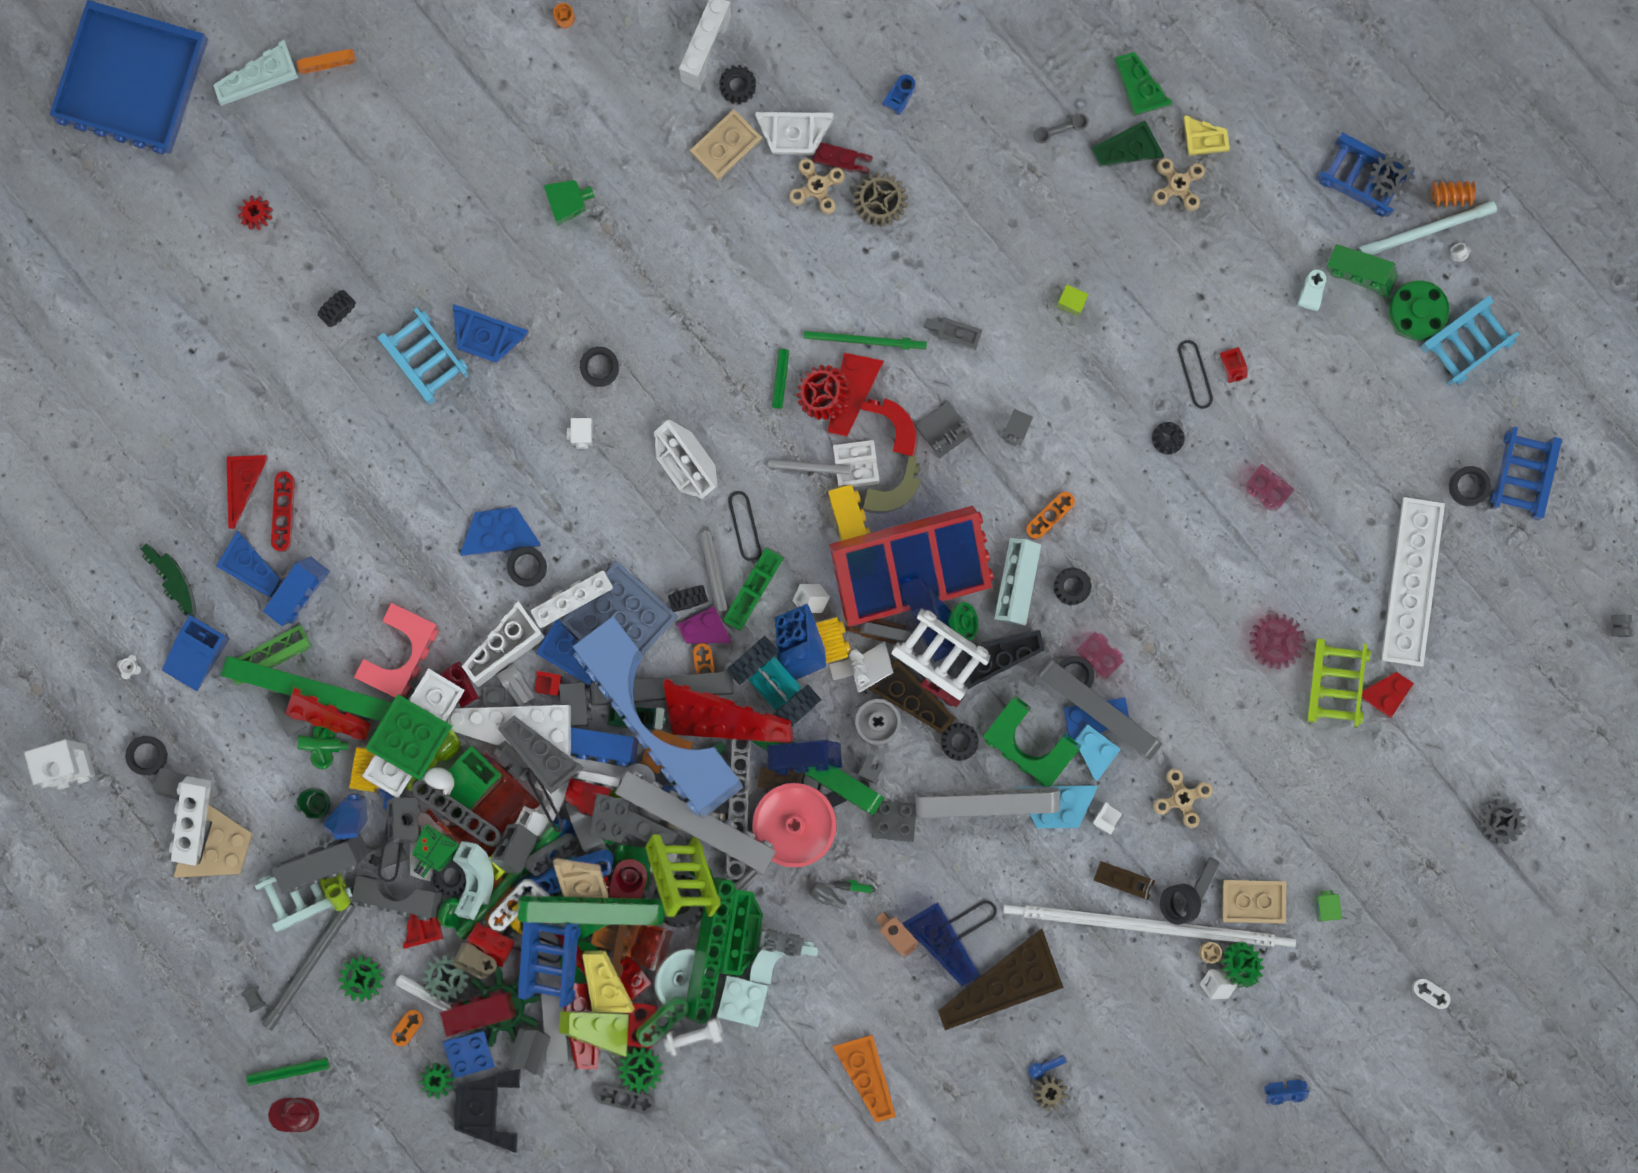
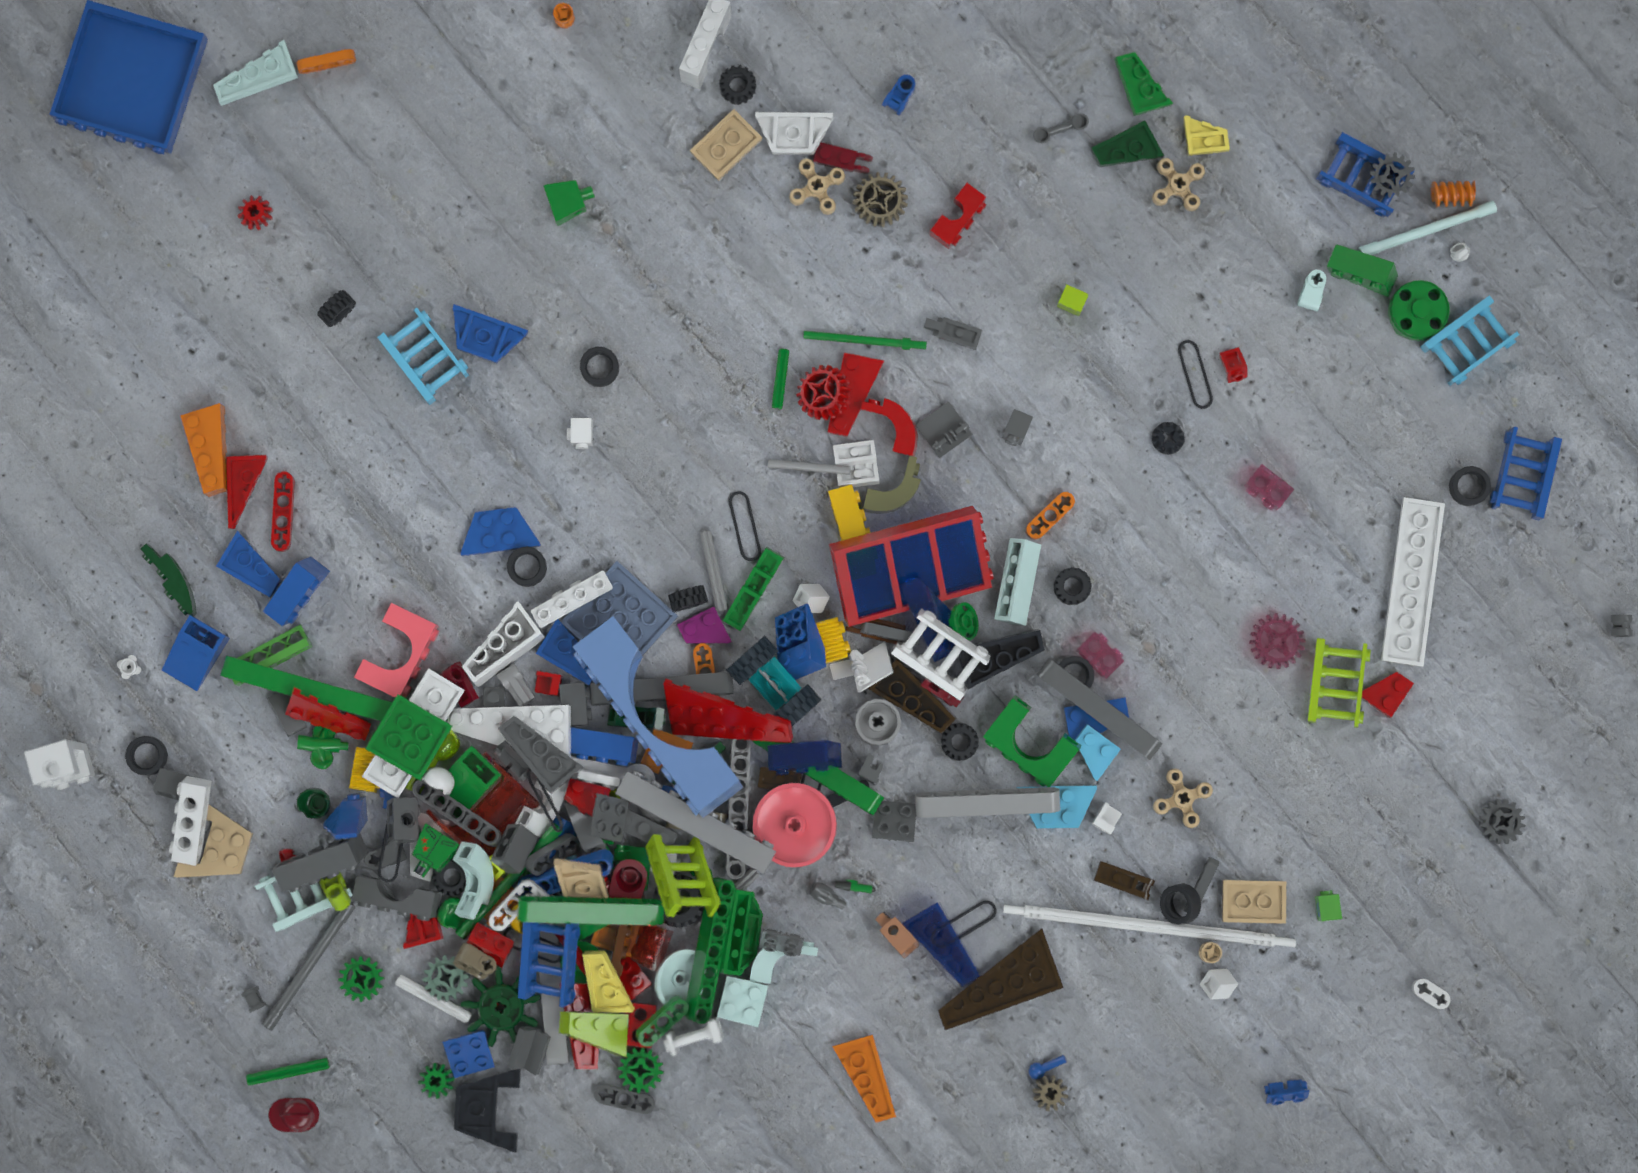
orange beam [391,1010,424,1046] -> none
dark red wedge [439,990,516,1037] -> none
white wedge [654,419,718,499] -> none
green gear [1220,942,1264,988] -> none
none -> orange wedge [180,403,227,497]
none -> red hinge [279,848,297,862]
none -> red arch [929,183,987,249]

